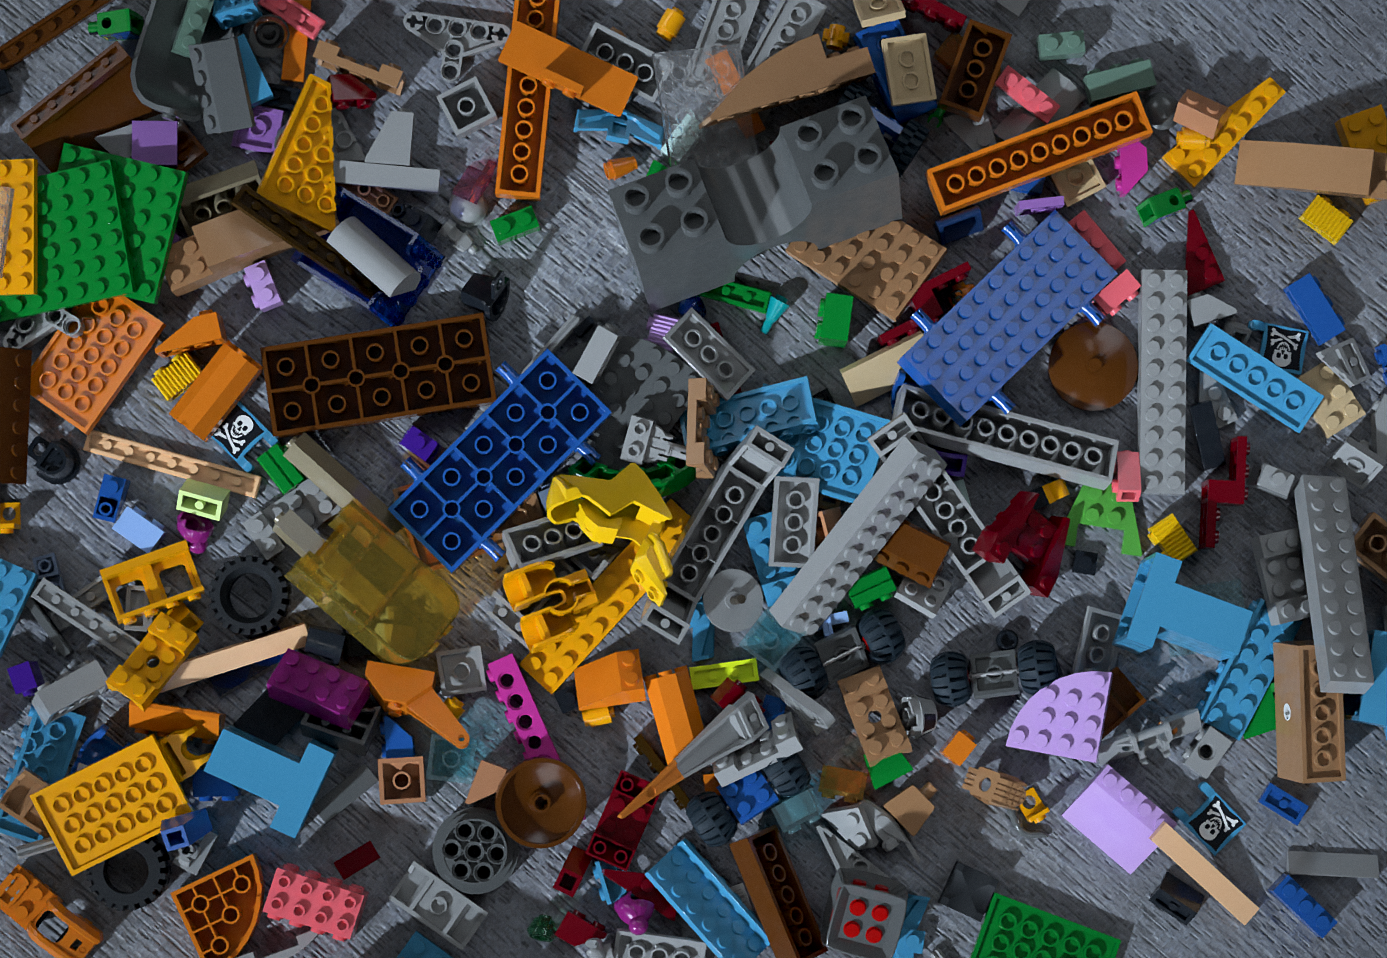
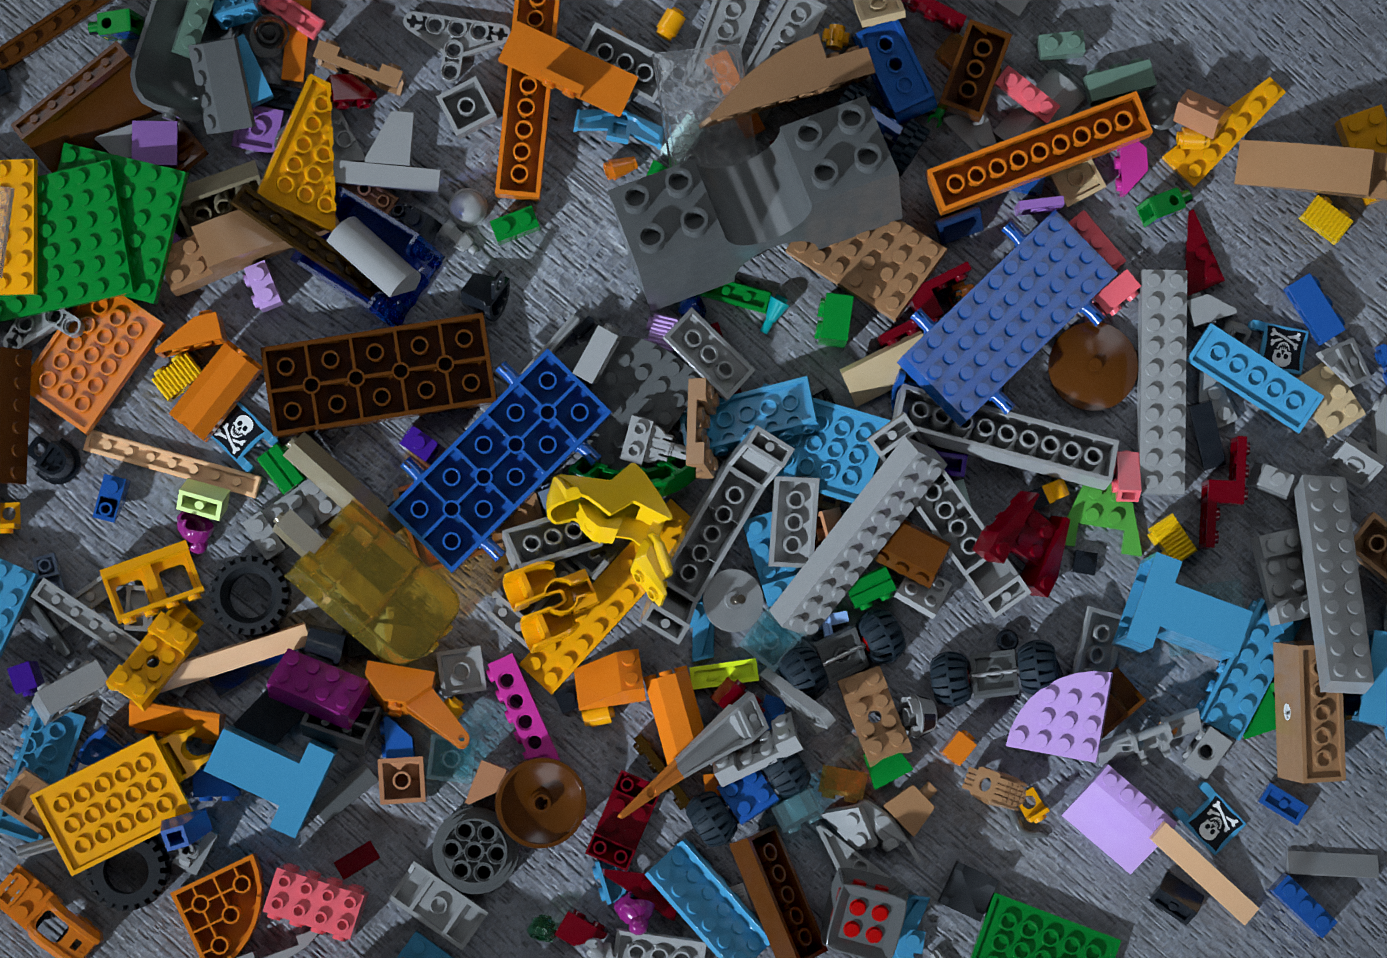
light blue brick [112,506,167,553] -> none
clear pink panel [452,159,497,205] -> none
dark red slope [552,845,592,897] -> none
tan plate [881,33,937,107] -> none

